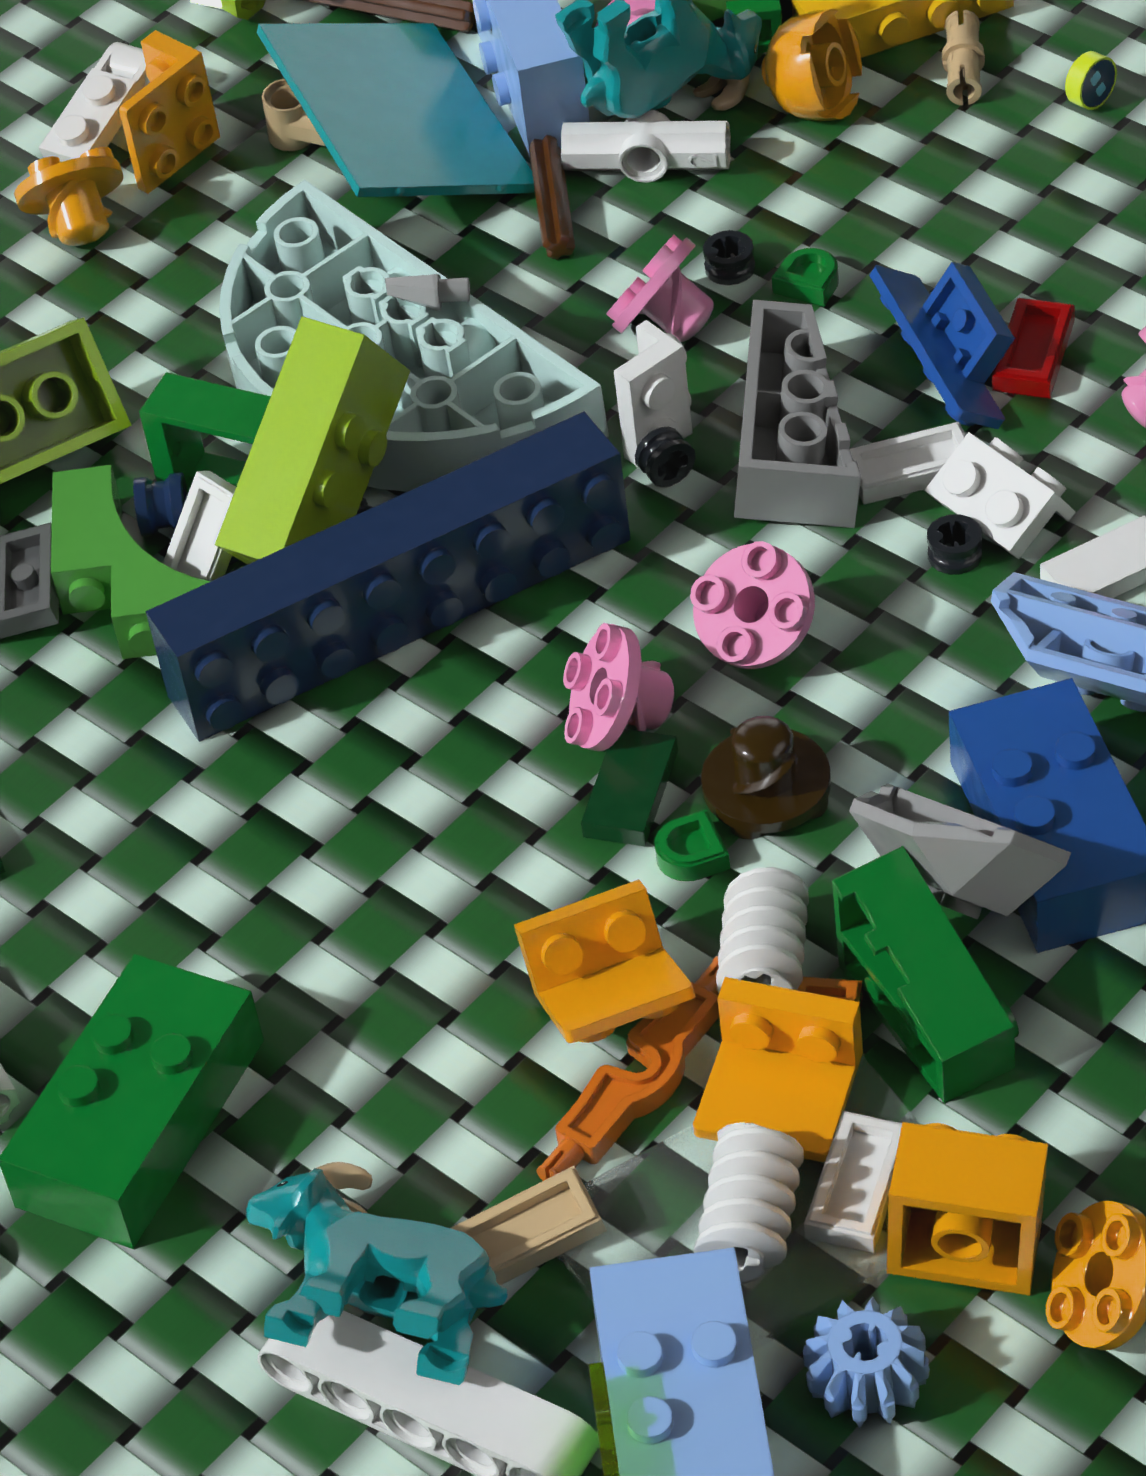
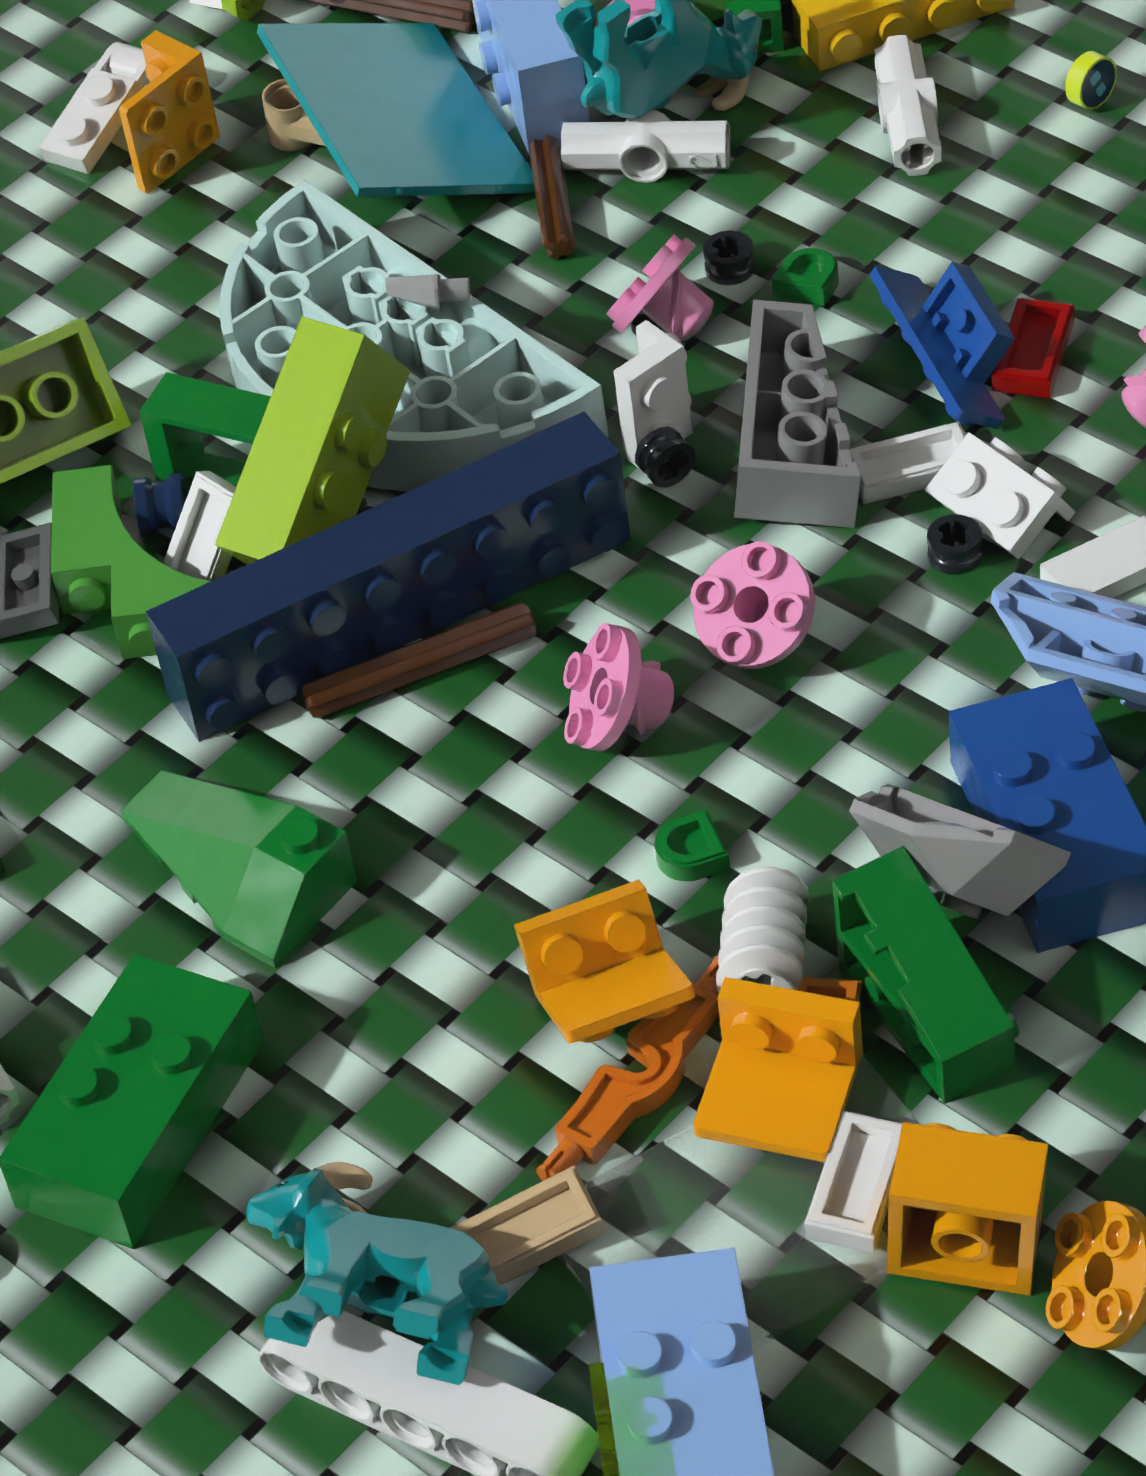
light orange plate [14,147,123,246] -> none
dark green tile [581,729,678,847] -> none
white piece [694,1122,804,1283] -> none
dark brown plate [701,716,831,840] -> none
light orange cylinder [762,9,862,121] -> none
light blue gear [803,1296,929,1428] -> none
tan pin [942,10,985,105] -> none
none -> green wedge [120,770,357,968]
none -> reddish brown axle [301,603,536,718]
none -> white piece [874,35,942,176]

